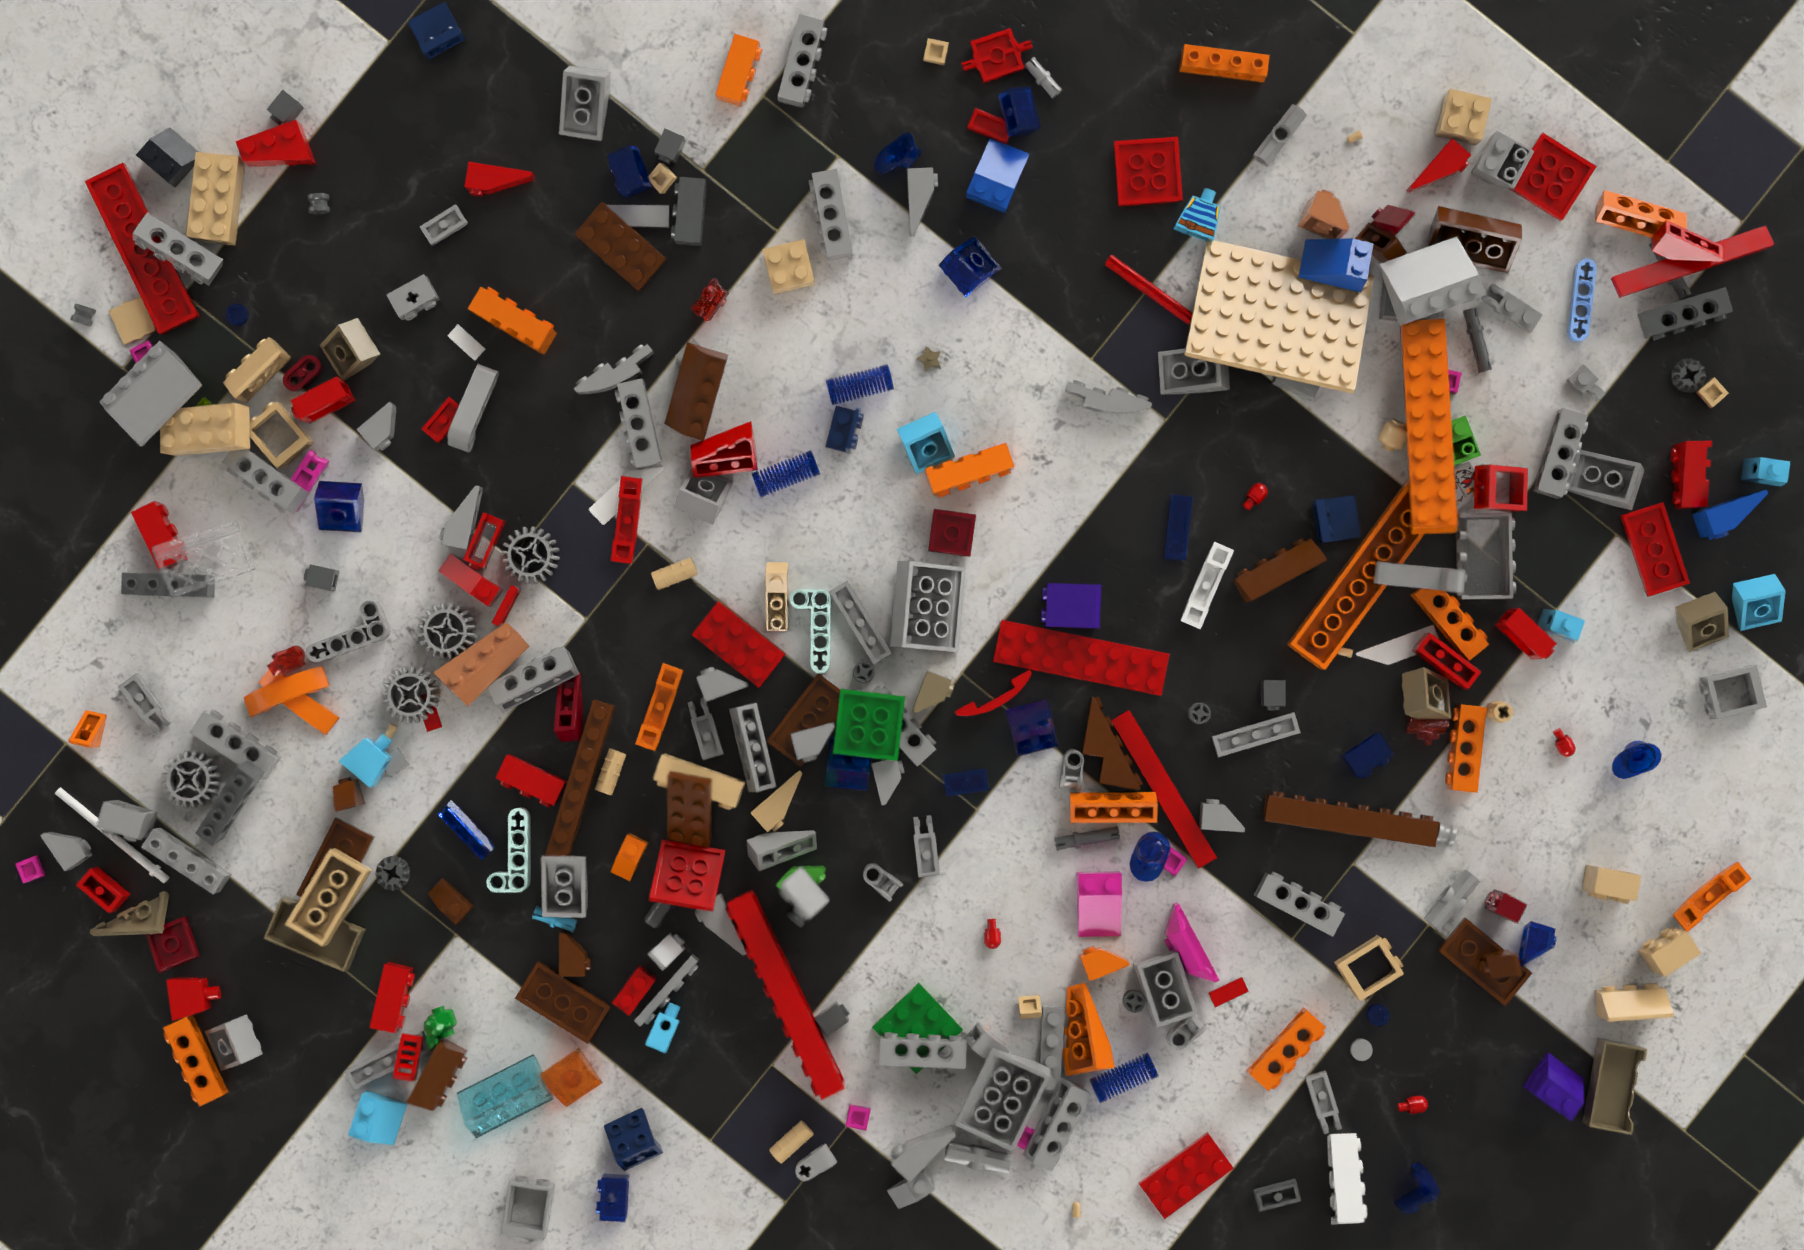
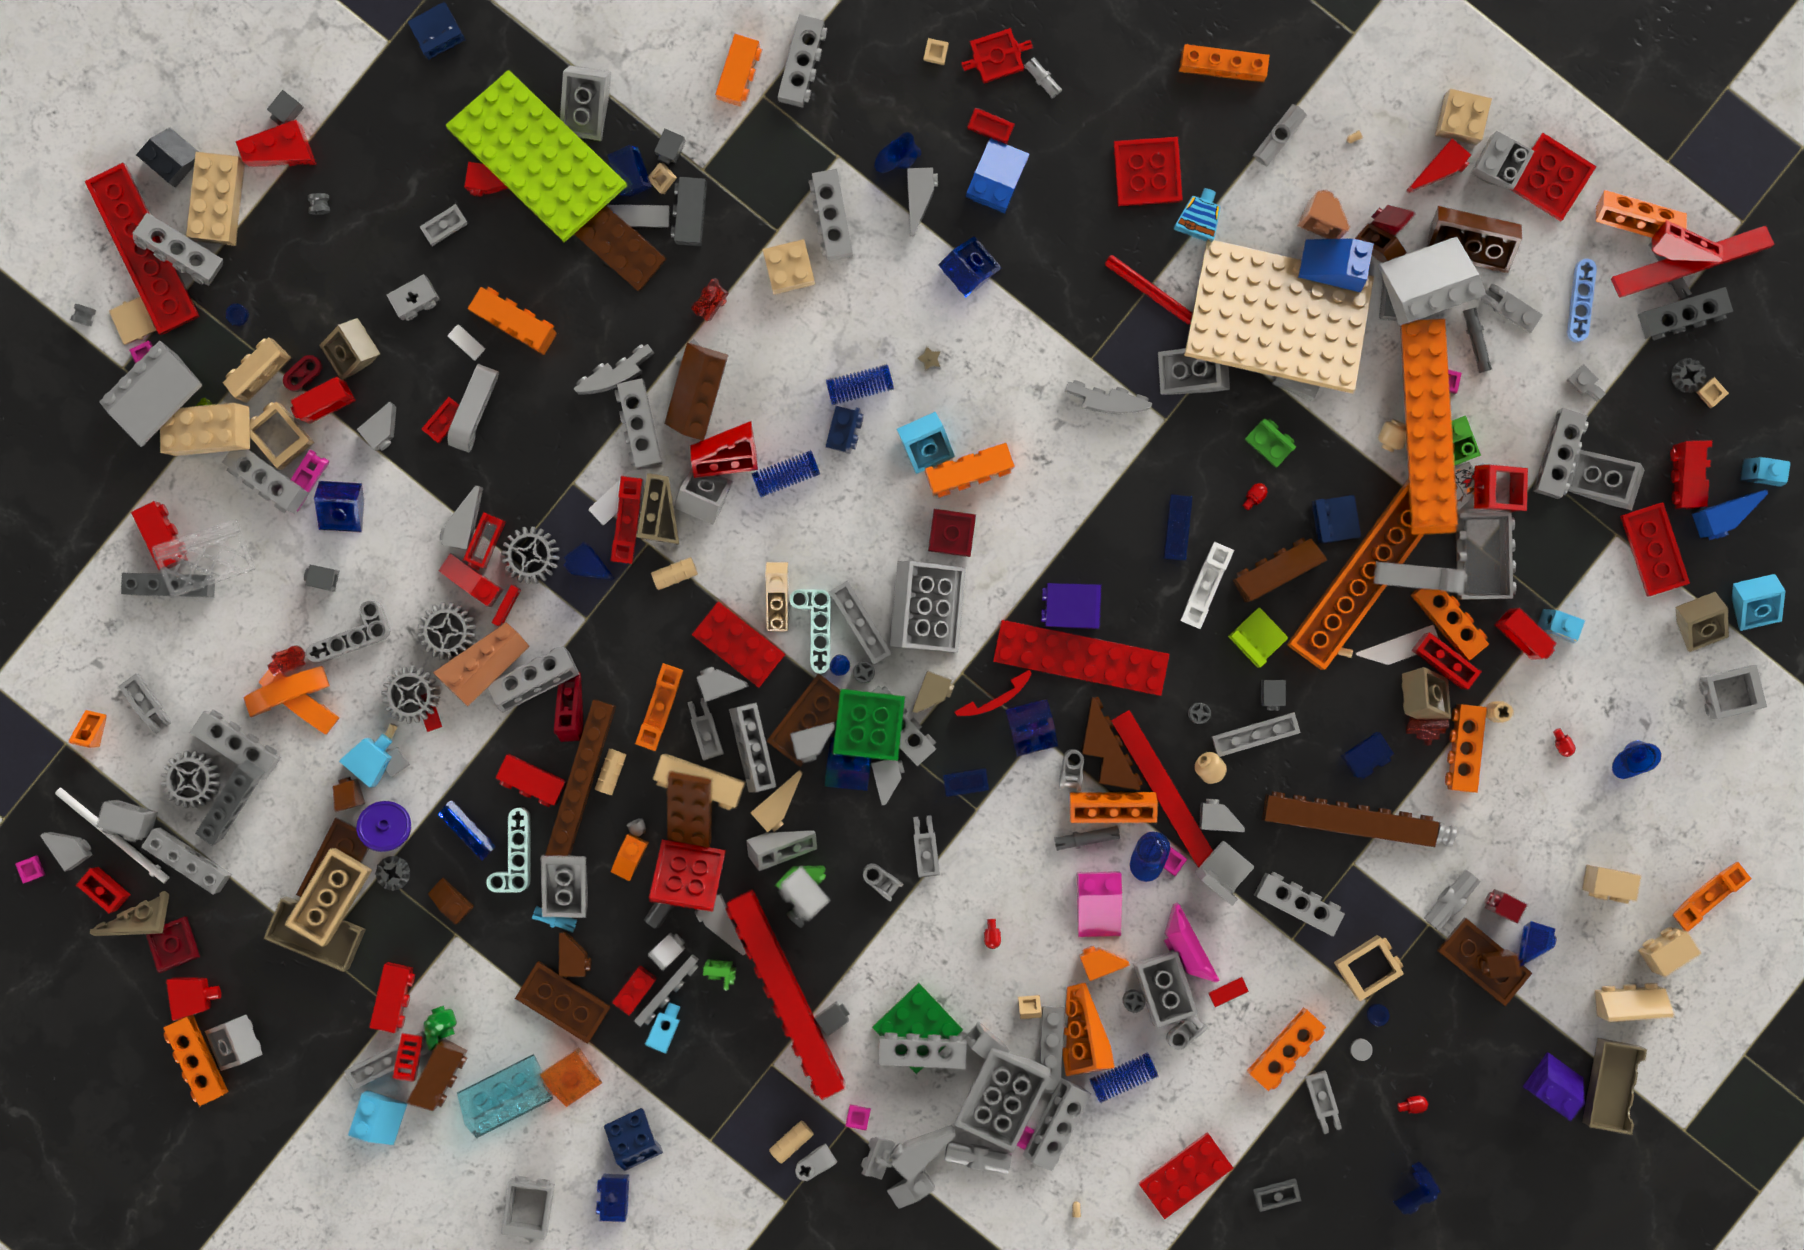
clear blue brick [998,87,1041,136] -> none
white wedge [1327,1133,1367,1225] -> none
none -> dark purple shield [356,801,411,852]
none -> lime plate [446,70,627,242]
none -> clear blue slope [563,542,615,581]
none -> light grey hinge [627,818,646,836]
none -> dark tan wedge [637,473,679,545]
none -> bright green bracket [703,959,736,990]
none -> clear blue plate [830,654,850,676]
none -> light grey hips [861,1137,895,1180]
none -> tan head [1195,752,1227,784]
none -> light grey bracket [1195,841,1254,906]
none -> lime bracket [1228,608,1288,667]
none -> bright green bracket [1245,418,1296,468]

